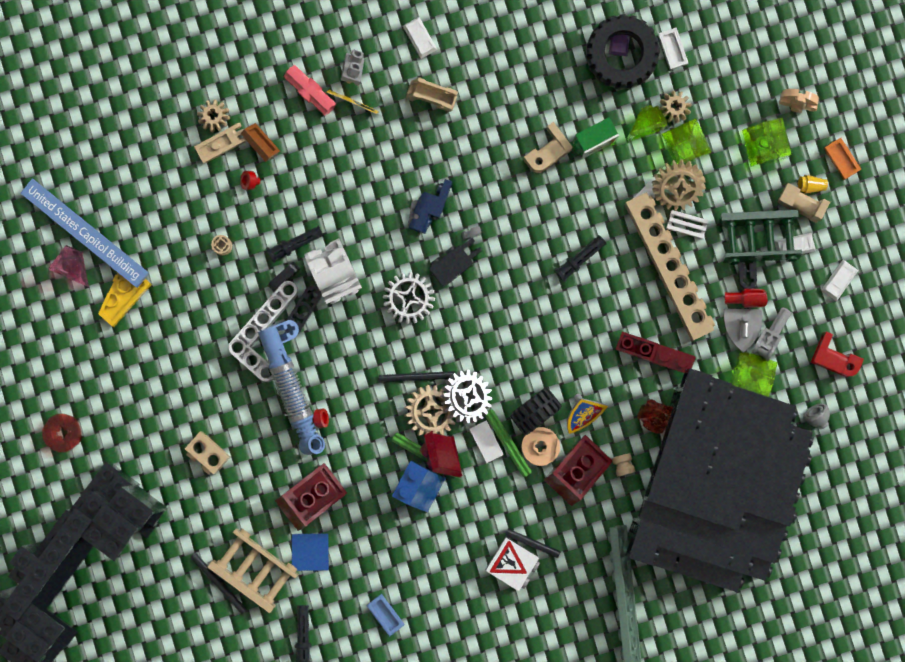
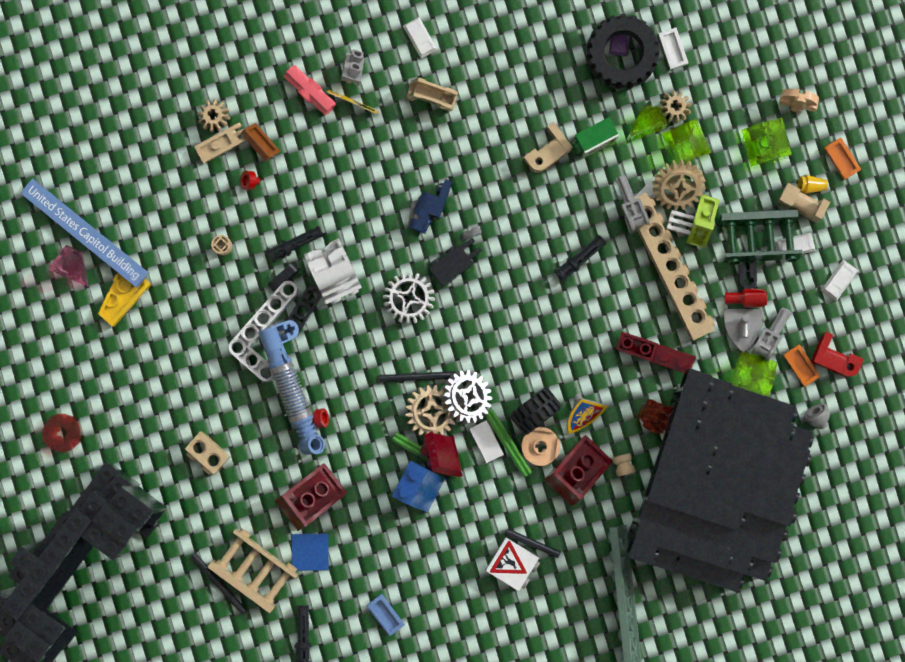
none -> light grey connector [616,175,650,231]
none -> lime bracket [686,195,720,248]
none -> orange tile [783,344,821,387]

